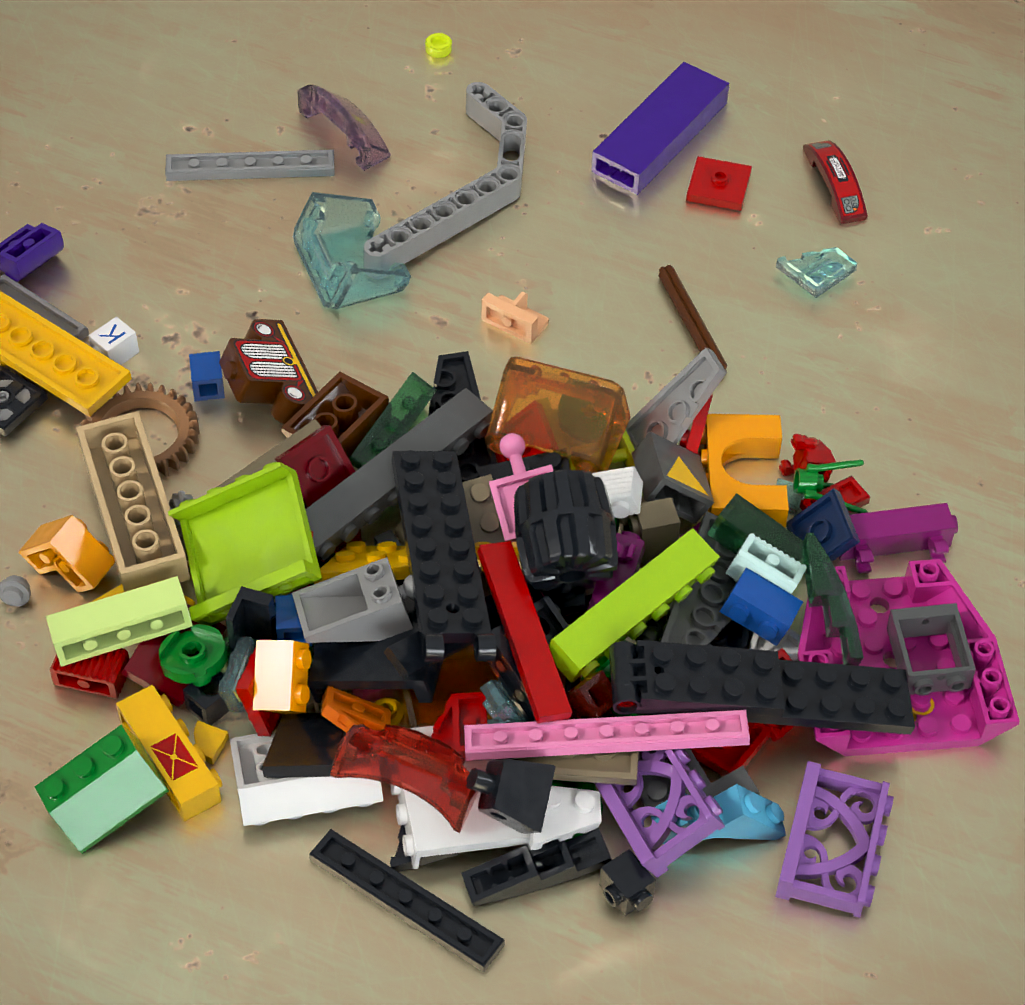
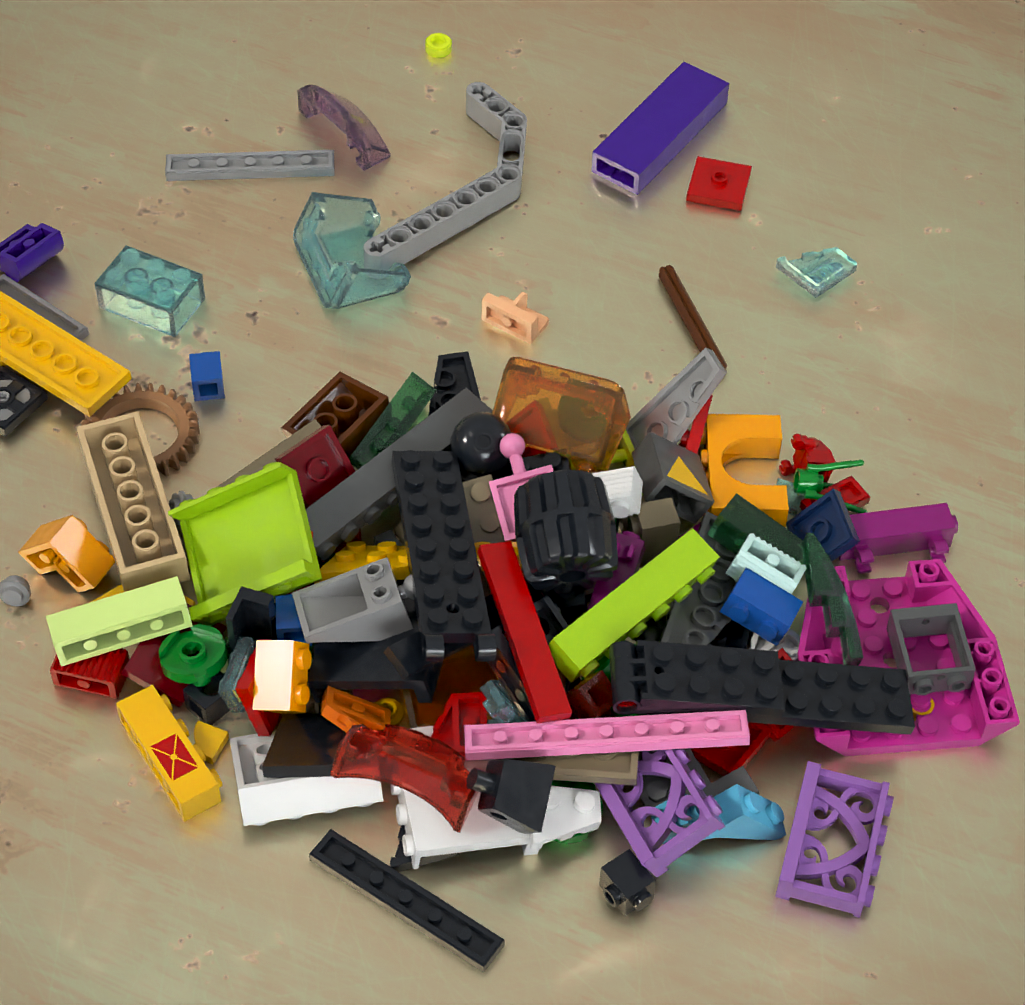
slope [35,724,169,854] -> none
white brick [88,316,139,365] -> none
brick [219,319,318,424] -> none
black slope [461,828,612,906] -> none
slope [803,140,868,225] -> none
none -> clear light blue brick [94,245,205,337]
none -> black cylinder [450,412,512,476]

